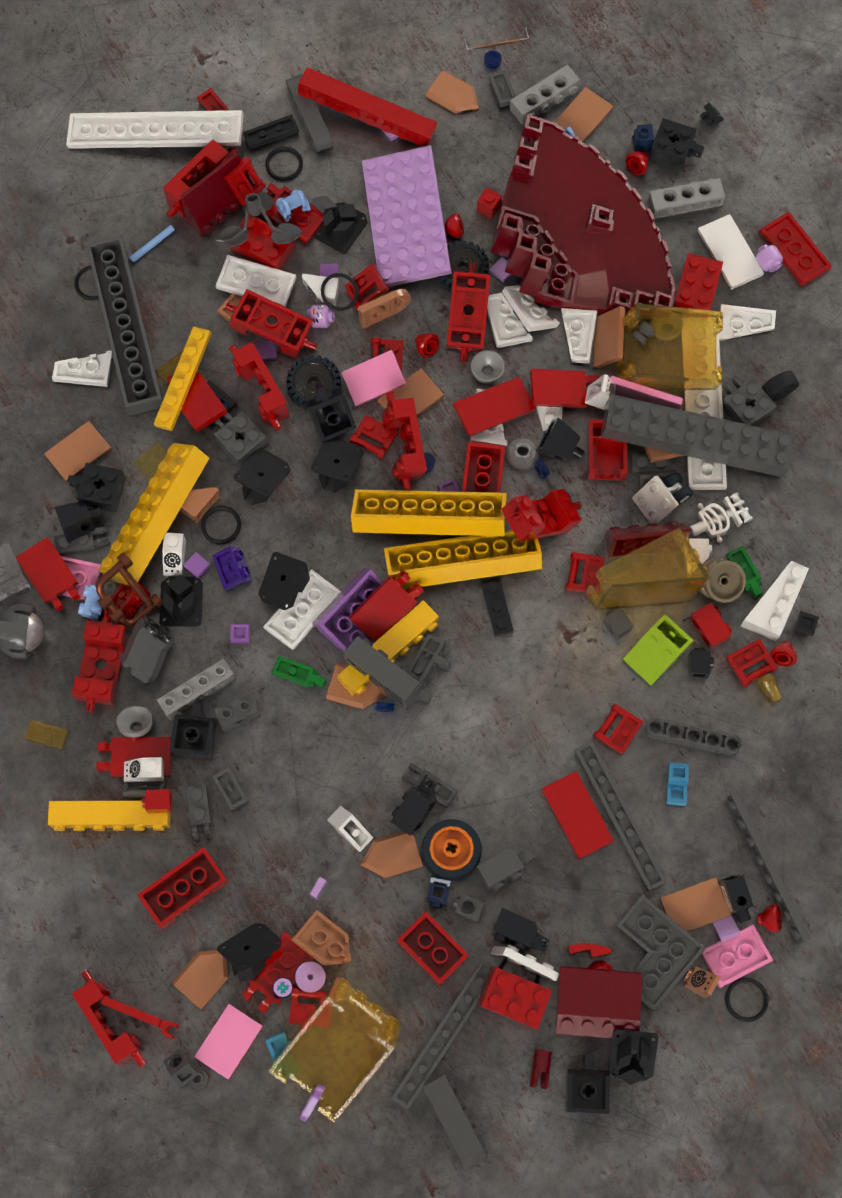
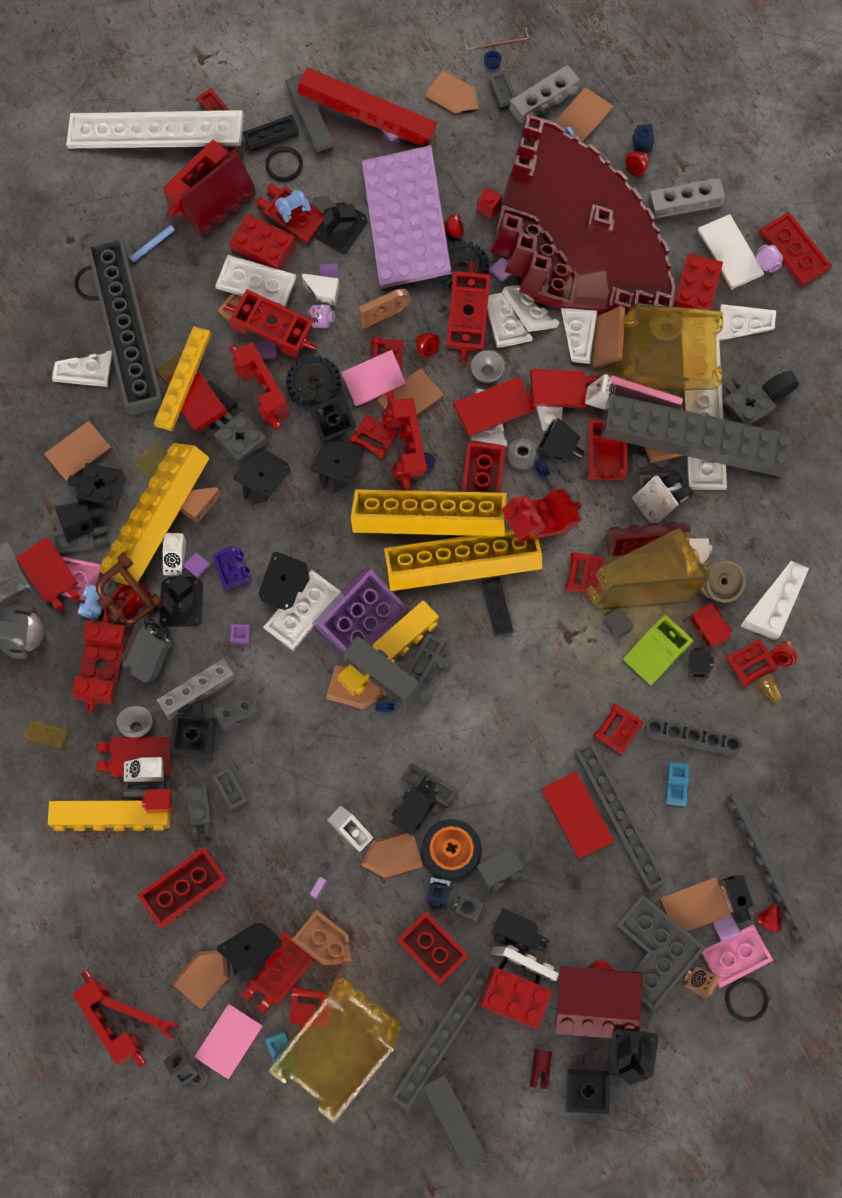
black tyre [201,506,241,544] -> none
dark grey plant [215,191,302,247] -> none
red plate [224,157,266,206] -> none
green hinge [271,656,327,688] -> none
tile [273,977,293,999] -> none
lavender piece [295,962,326,993] -> none
medium lavender tile [299,1084,325,1122] -> none
black tyre [321,273,359,311] -> none
red plate [345,264,389,311] -> none
red tile [349,570,424,642] -> none
medium lavender tile [437,478,461,492] -> none
red slope [567,944,612,959] -> none
dark grey wheel [630,321,656,347] -> none
black hinge [649,118,704,168] -> none
white torso [689,492,753,543] -> none
black tile [700,102,724,126] -> none
green hinge [725,546,763,599] -> none
black tile [794,611,819,636] -> none

